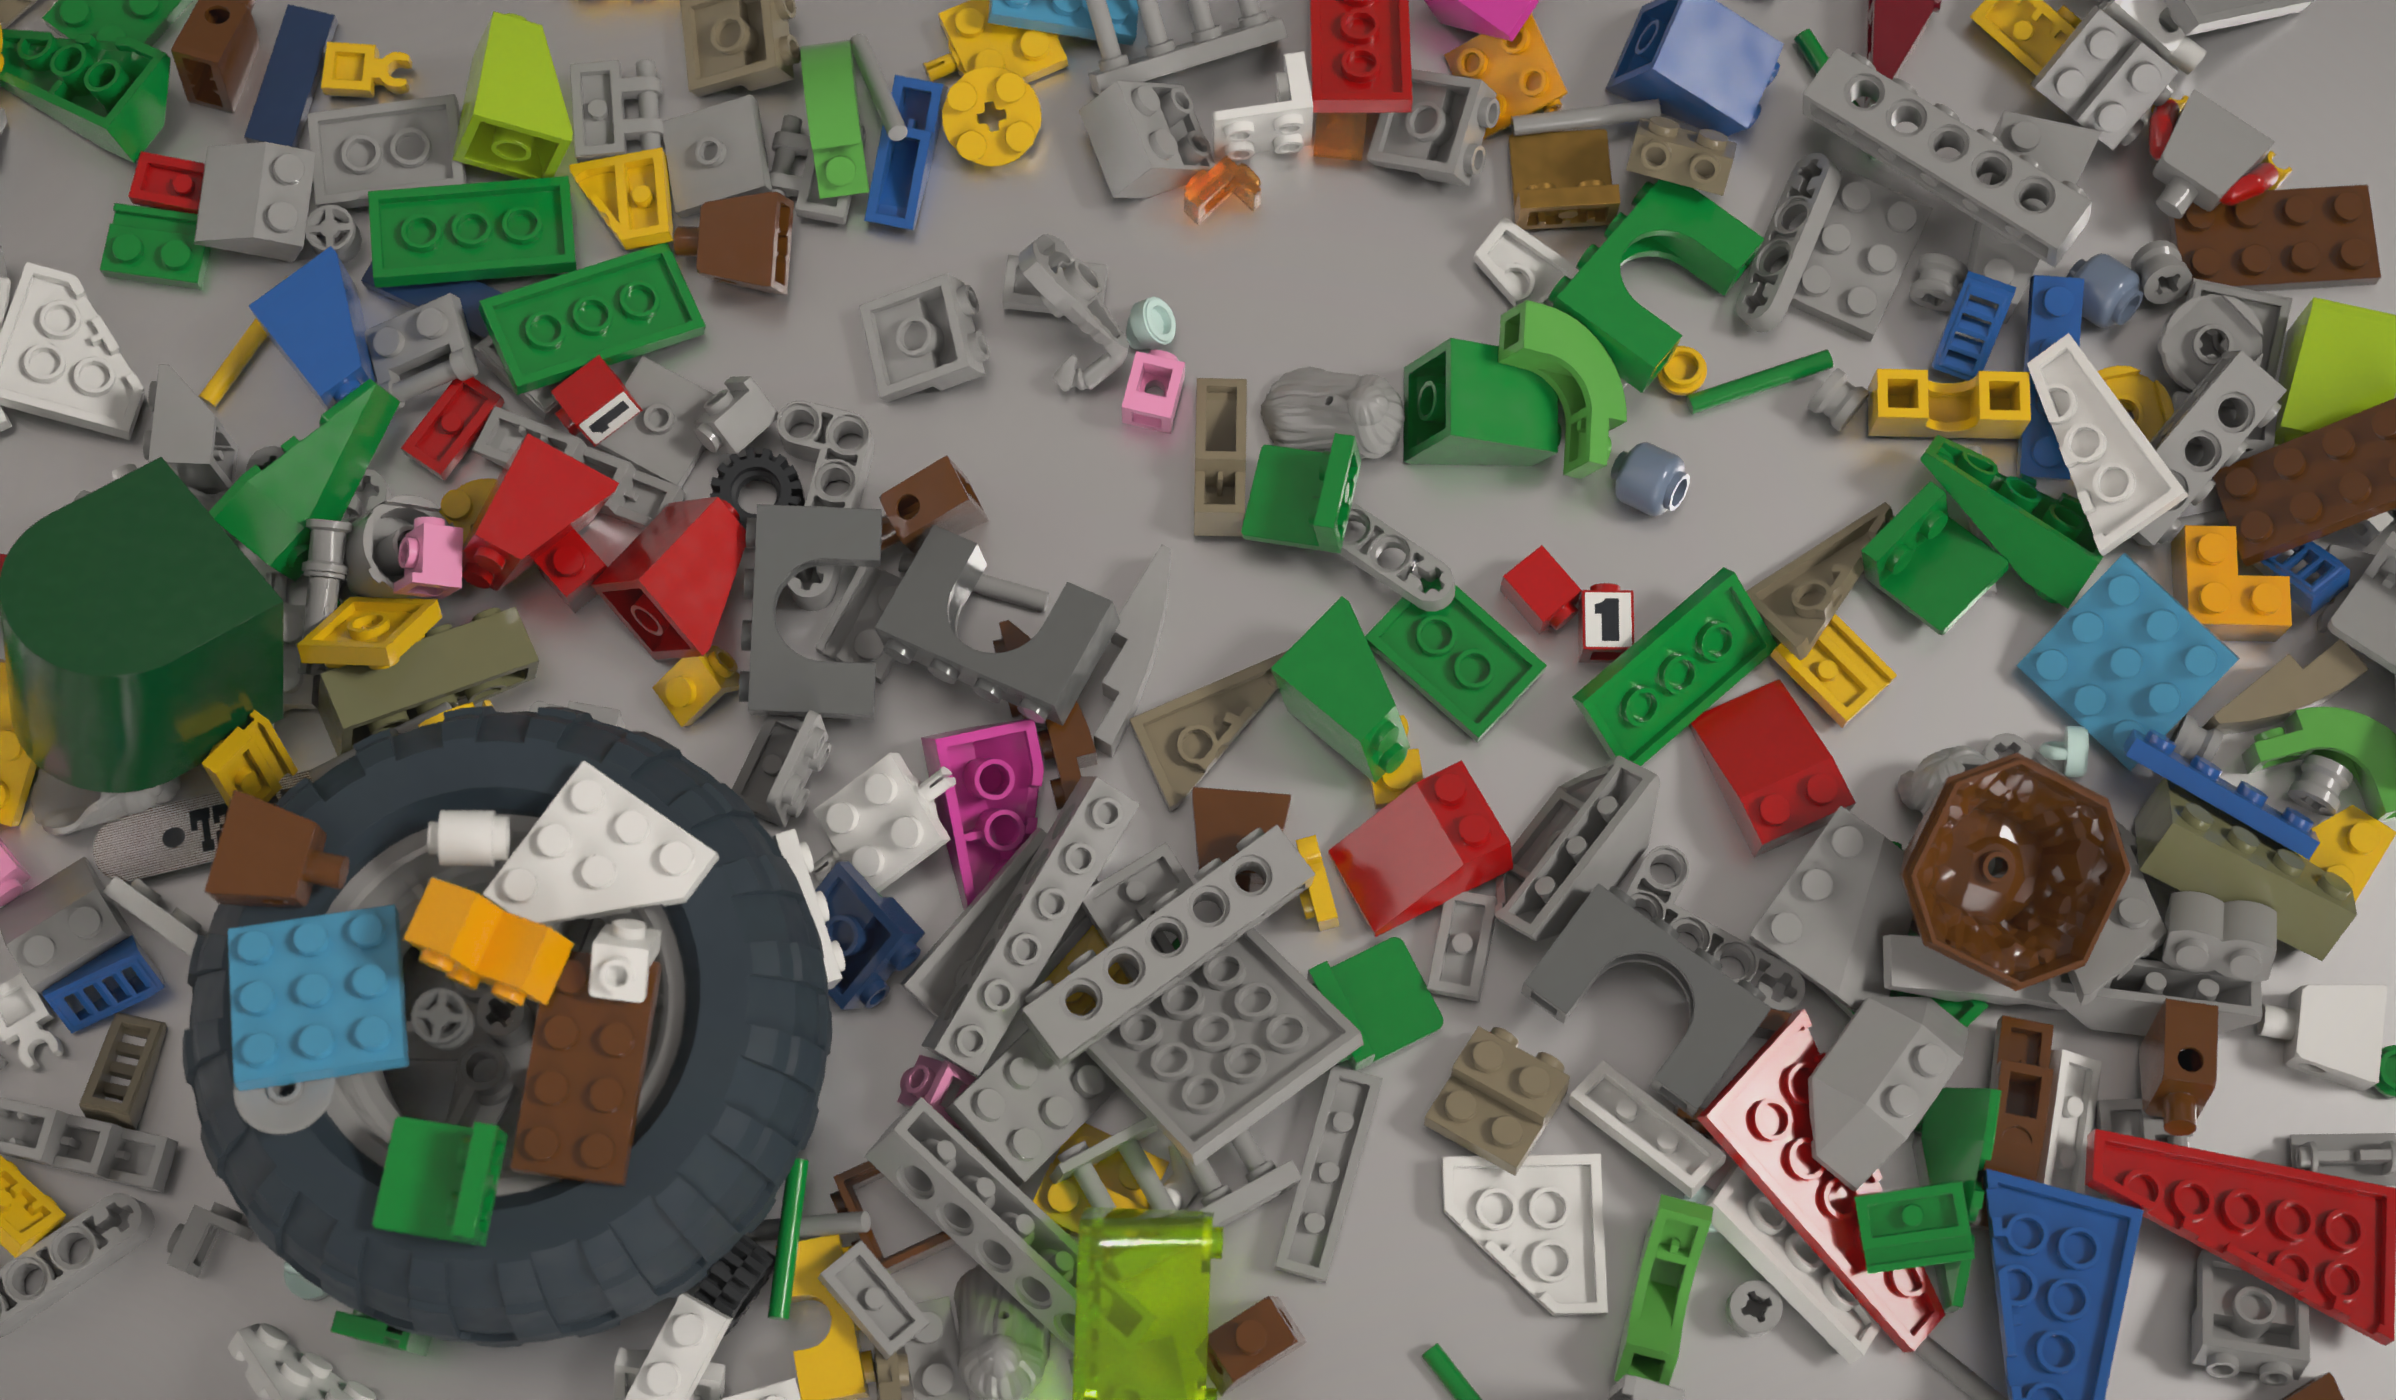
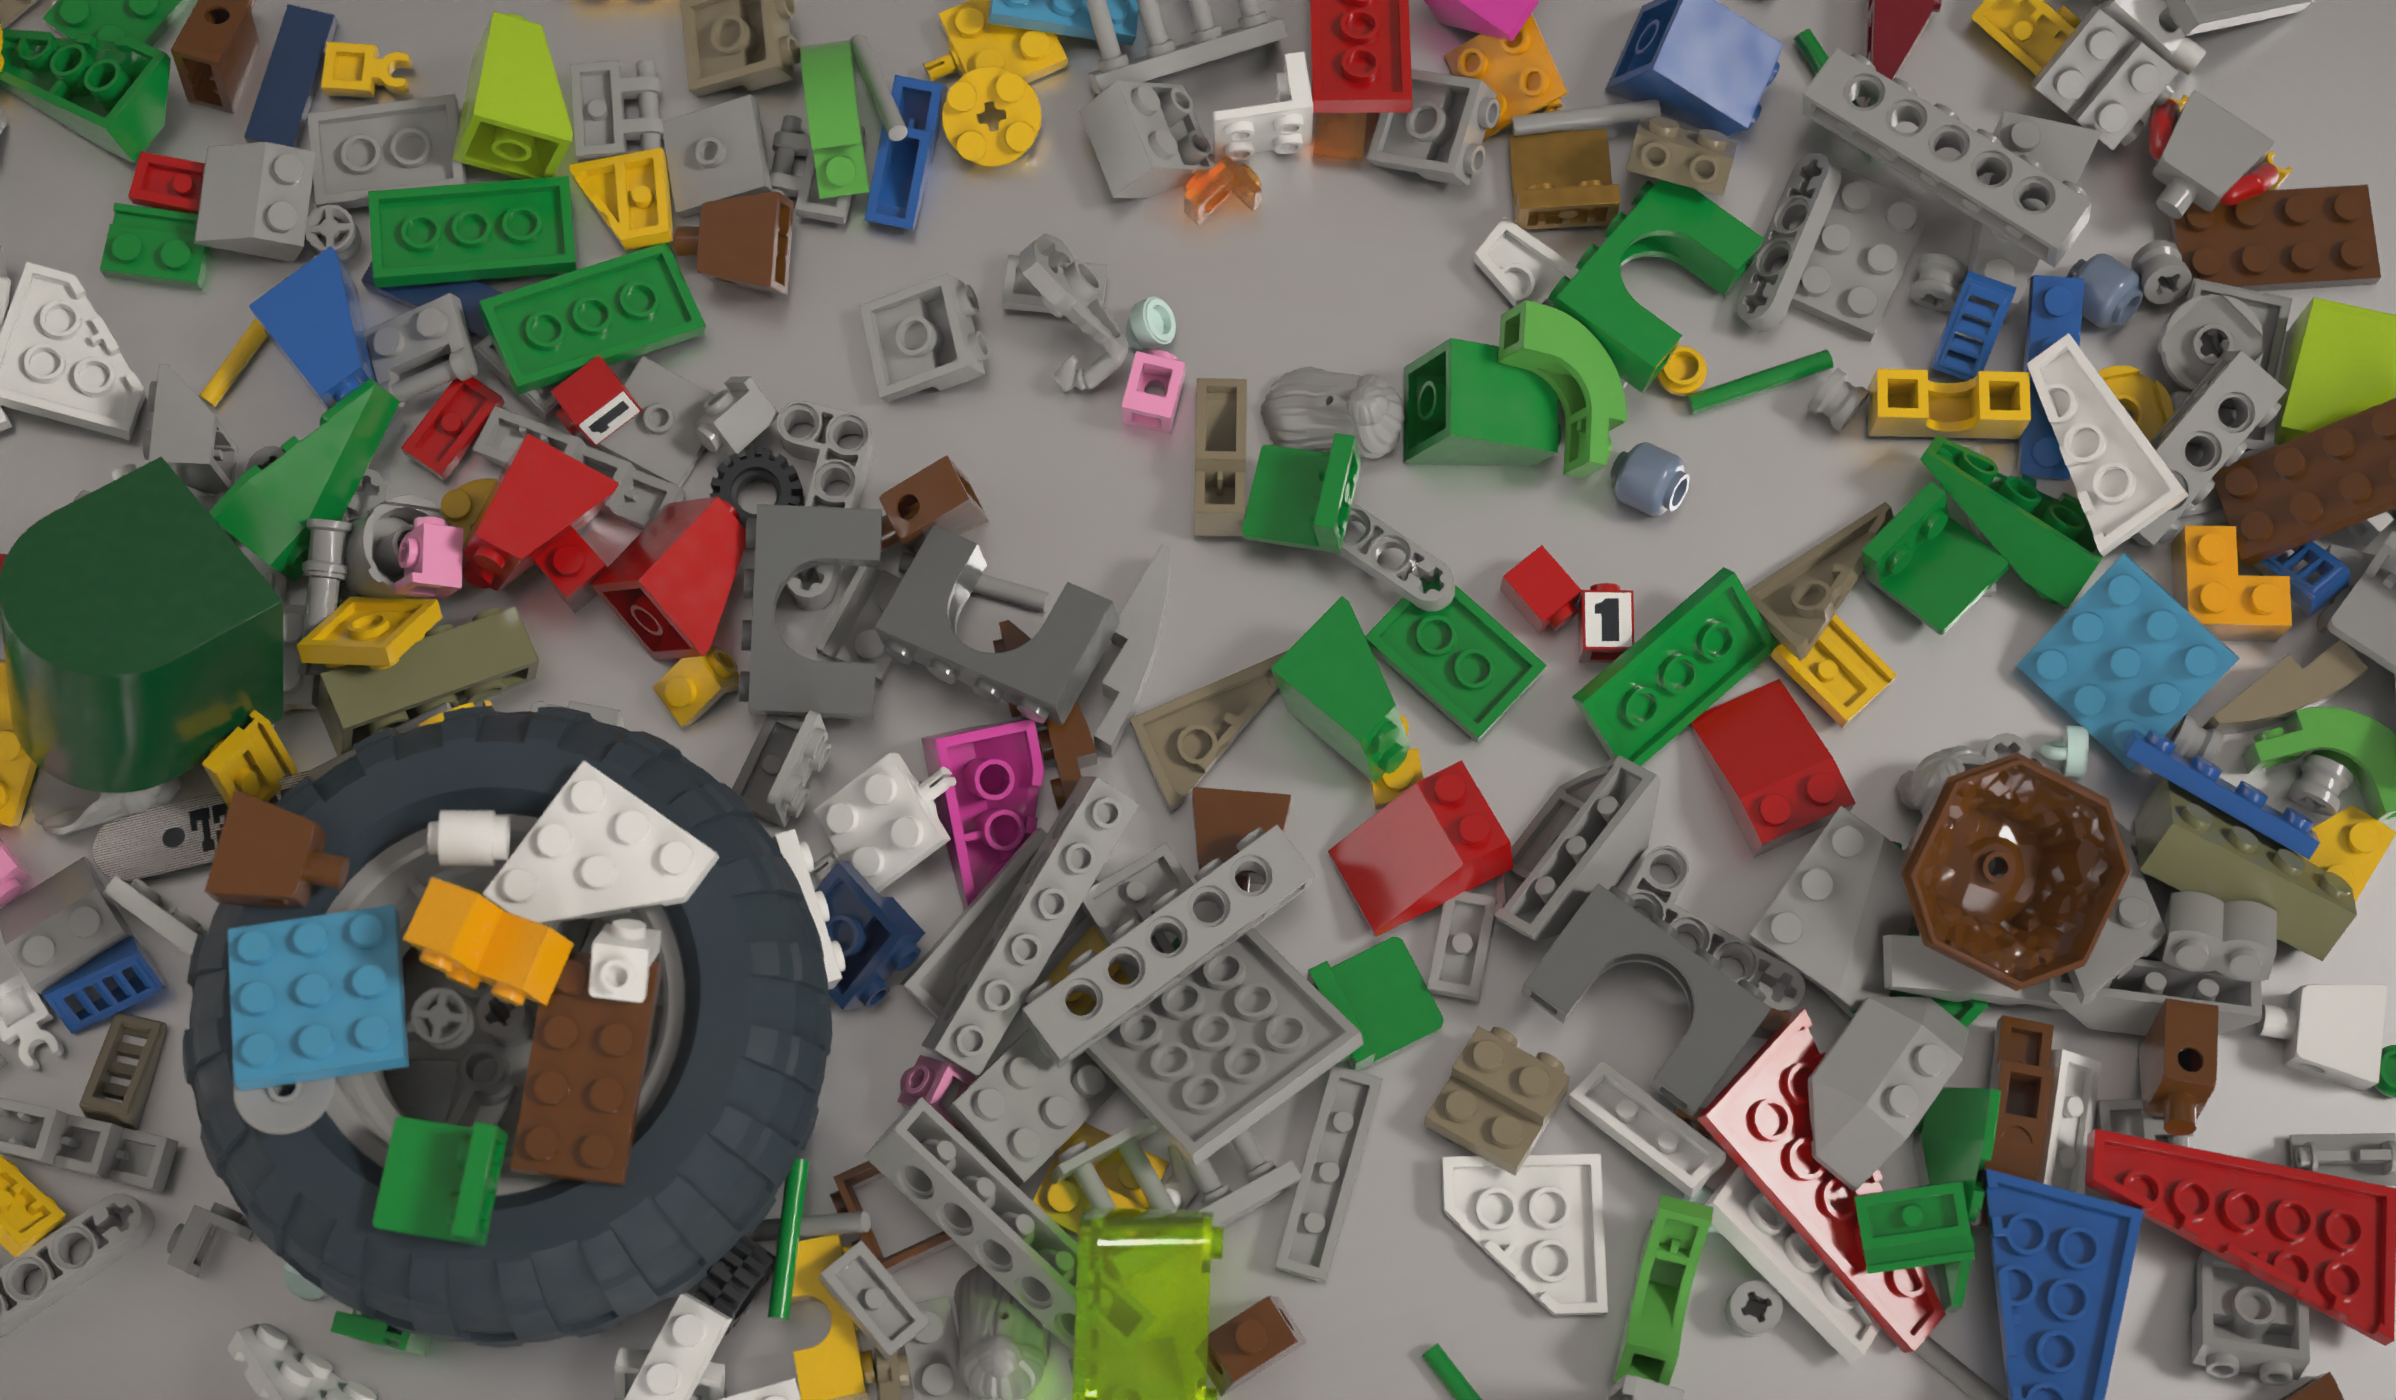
yellow plate [1296,835,1339,932] -> none

